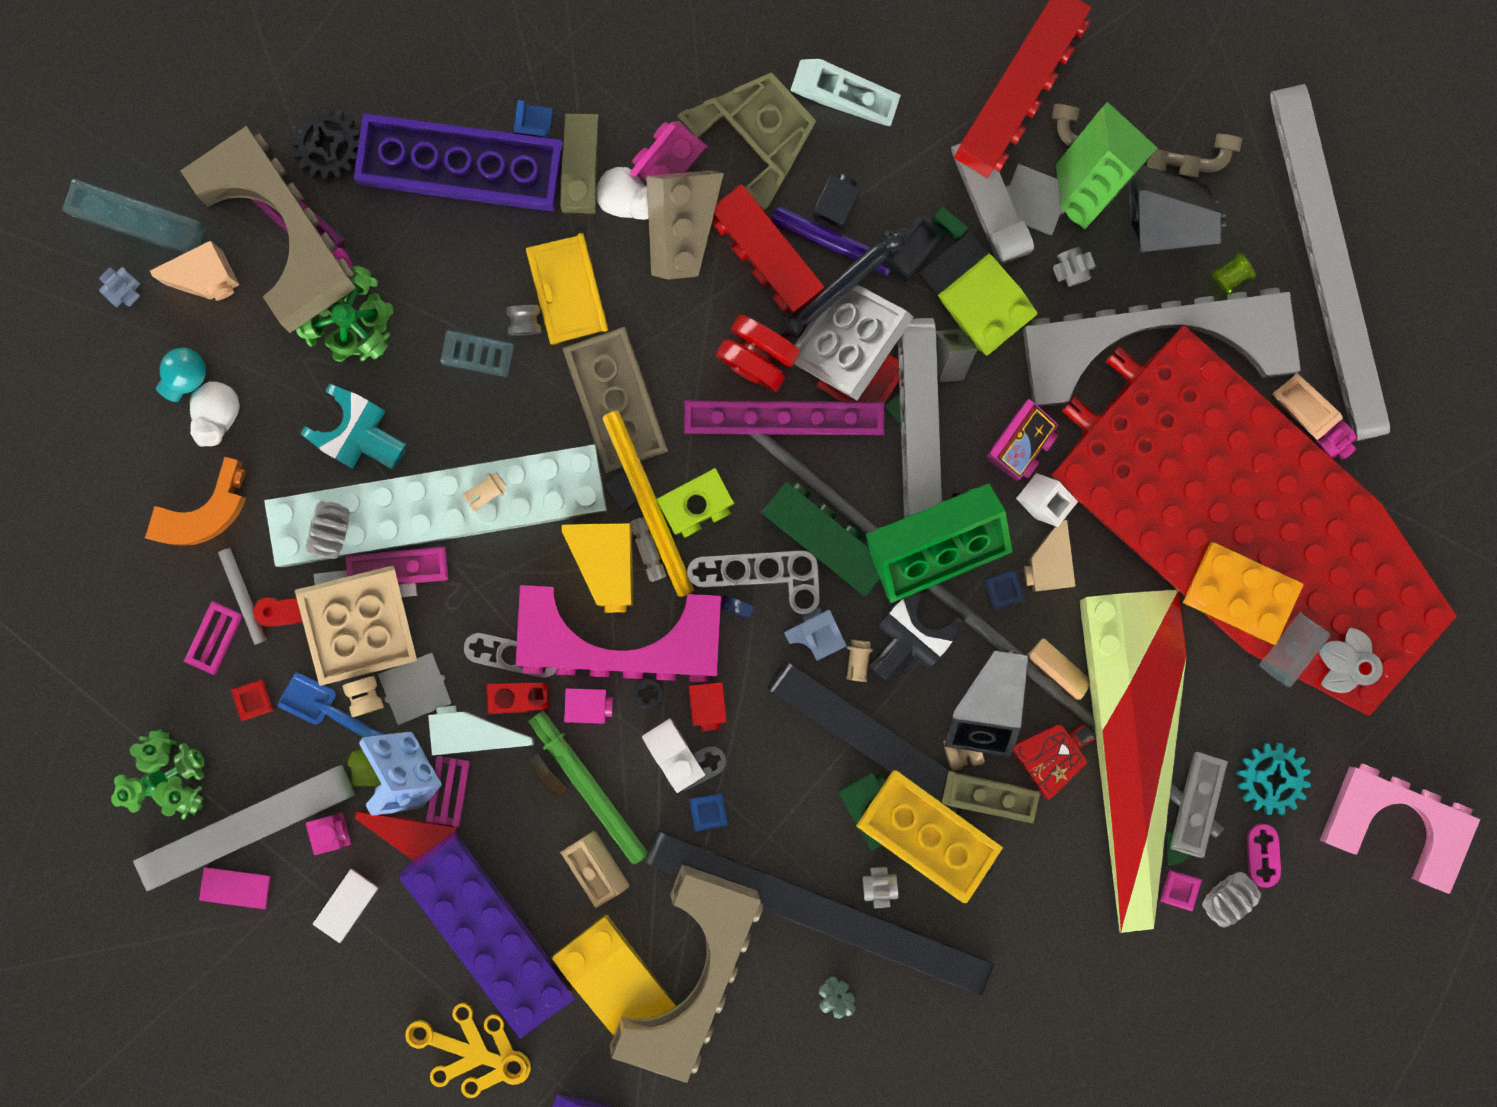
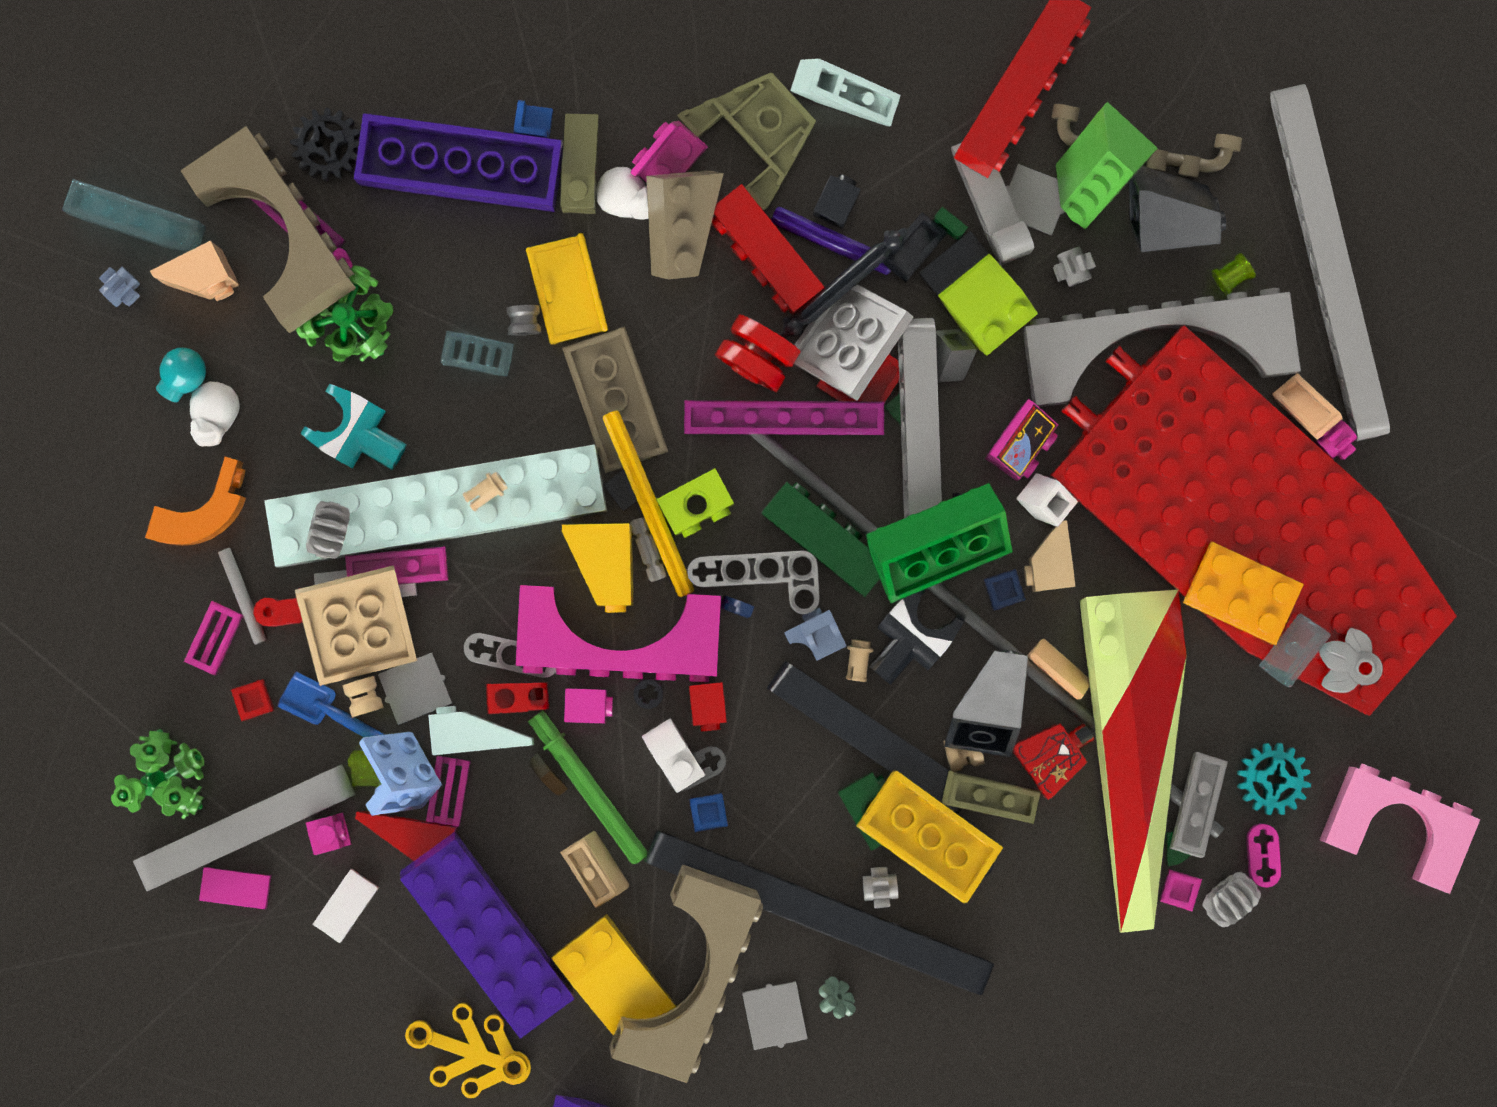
none -> light grey piece [742,981,808,1050]

